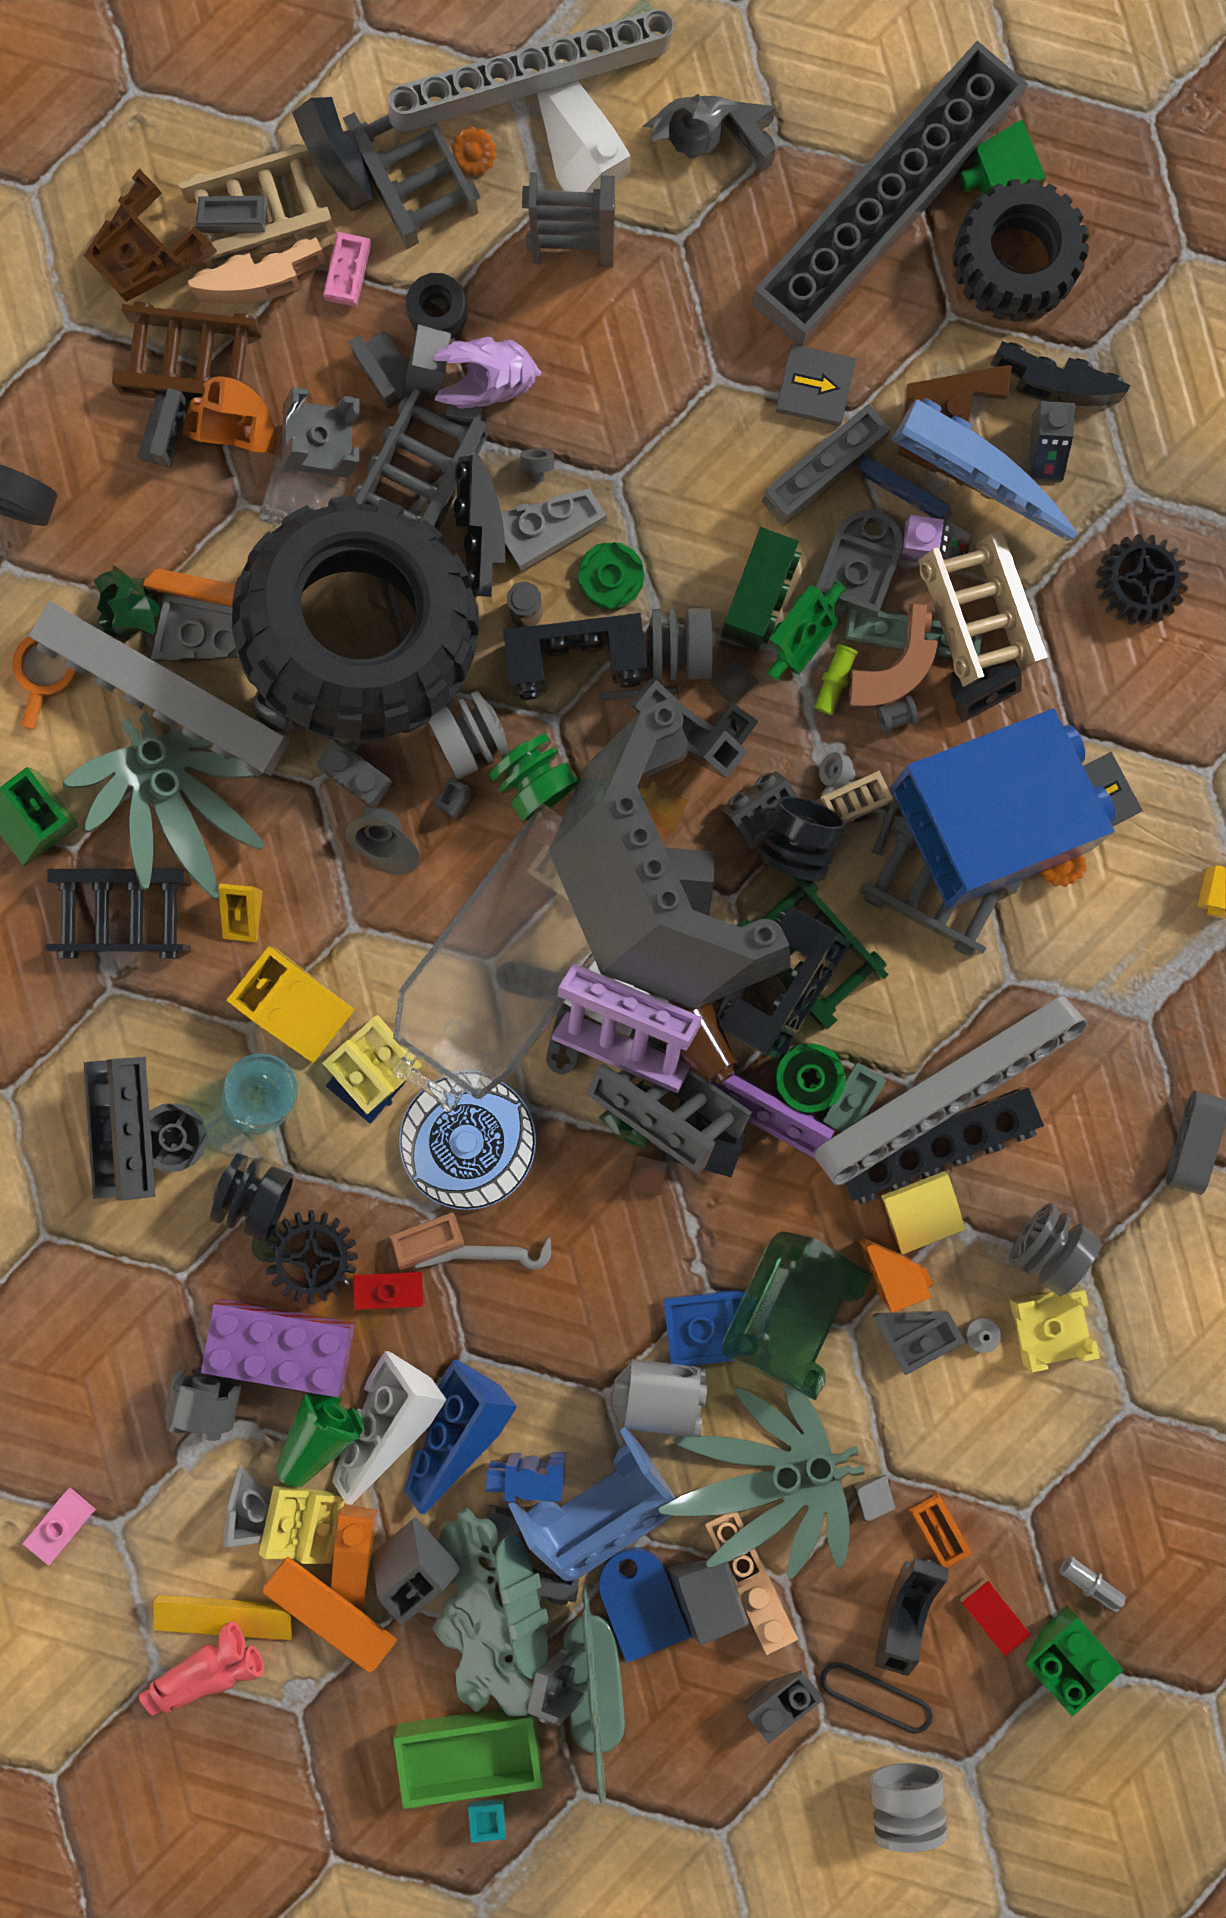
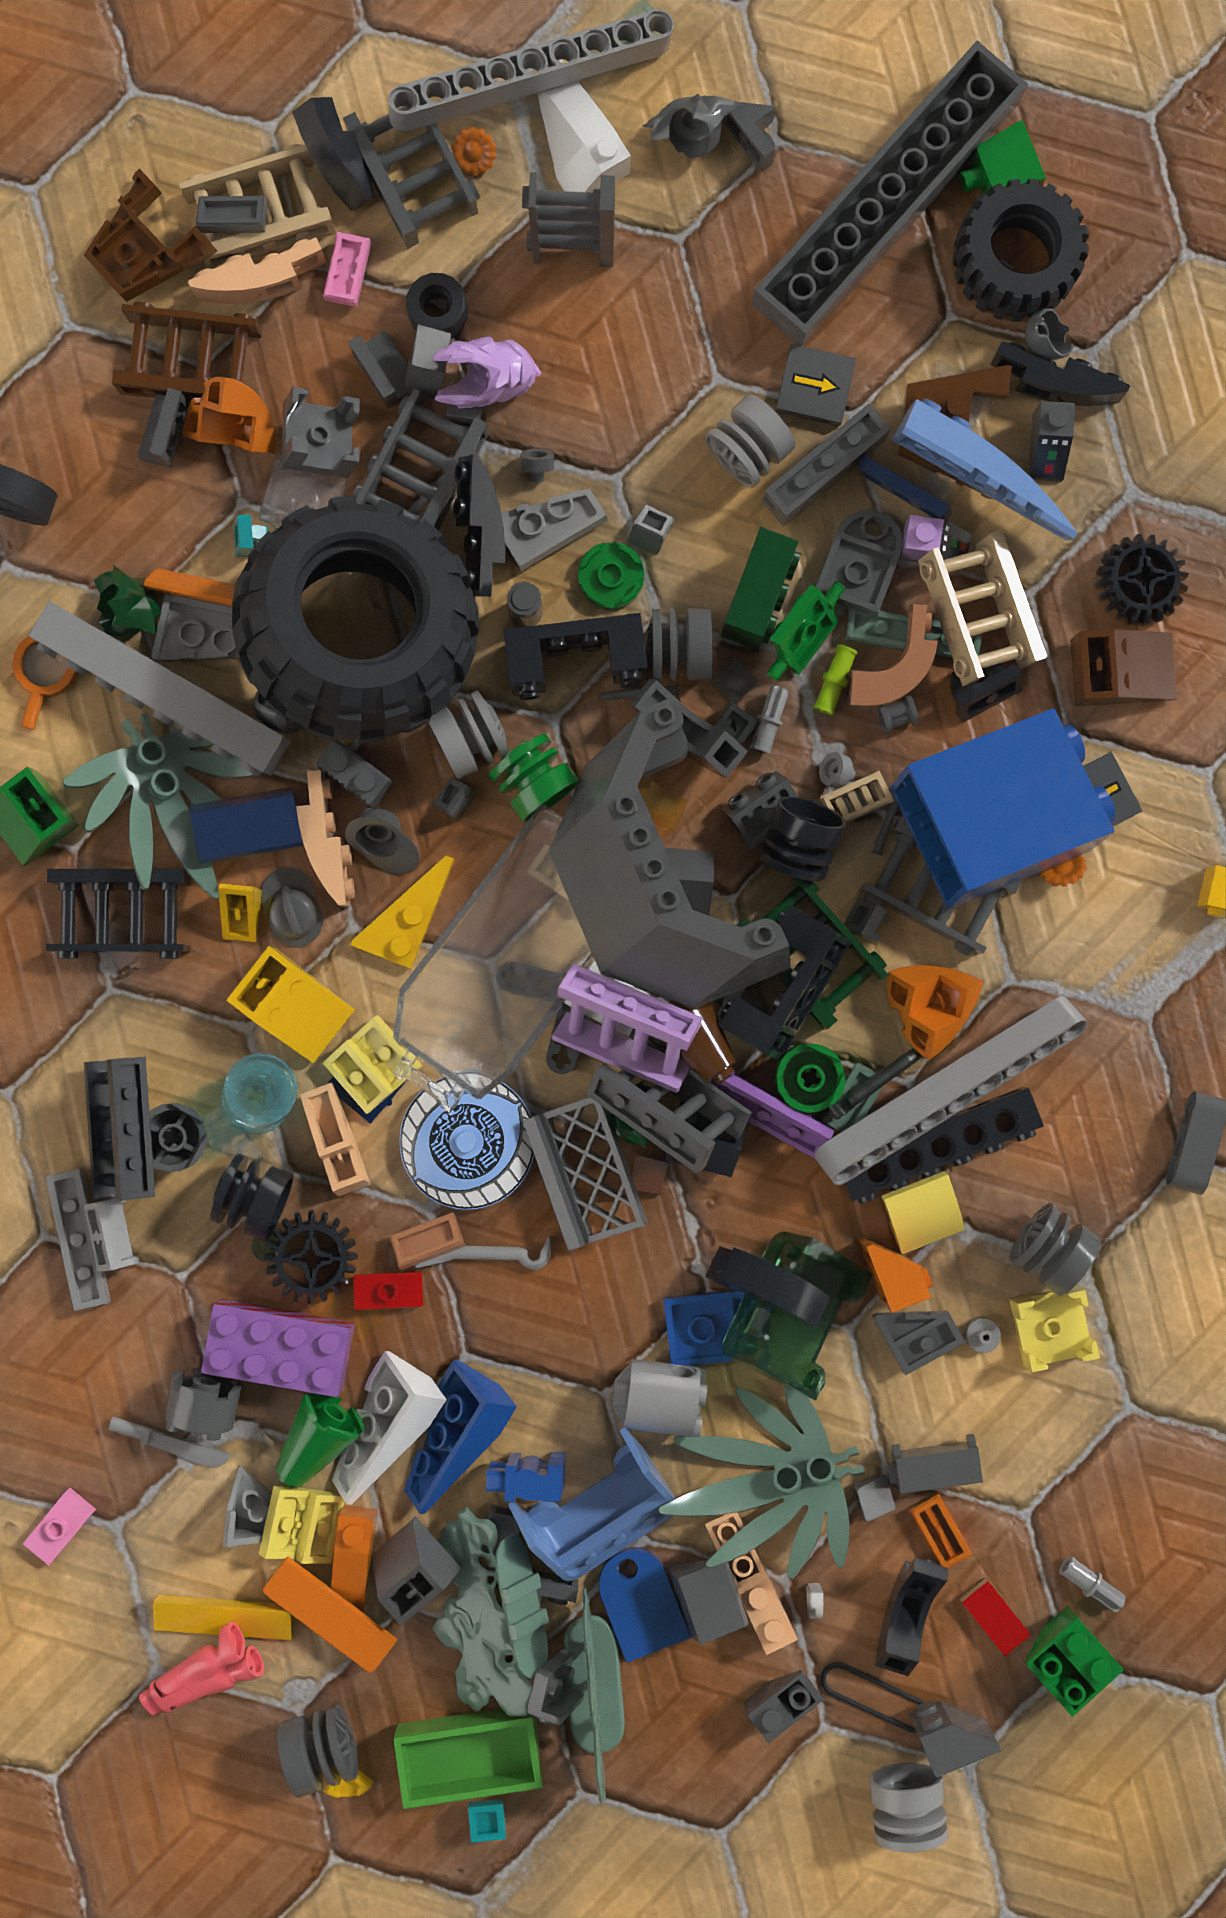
none -> light grey plate [46,1168,111,1311]
none -> light grey hinge [84,1197,139,1272]
none -> light grey piece [108,1417,231,1467]
none -> dark blue slope [189,787,303,864]
none -> teal tile [233,514,268,557]
none -> dark grey piece [261,867,323,947]
none -> dark grey wheel [277,1704,358,1798]
none -> light nougat slope [296,770,355,908]
none -> light nougat slope [300,1082,371,1197]
none -> yellow tile [324,1769,374,1798]
none -> yellow wing [350,856,455,969]
none -> dark grey fence [523,1097,648,1251]
none -> dark grey slope [628,504,675,555]
none -> light grey wheel [705,394,796,488]
none -> black arch [705,1246,831,1328]
none -> light grey axle [749,685,788,754]
none -> white tile [806,1583,823,1619]
none -> pearl dark grey piece [828,1048,924,1120]
none -> dark grey tile [844,898,889,941]
none -> orange brick [887,965,984,1060]
none -> dark grey brick [887,1434,983,1494]
none -> dark grey slope [909,1701,1001,1778]
none -> dark grey hair [1025,308,1074,361]
none -> reddish brown slope [1070,629,1177,706]

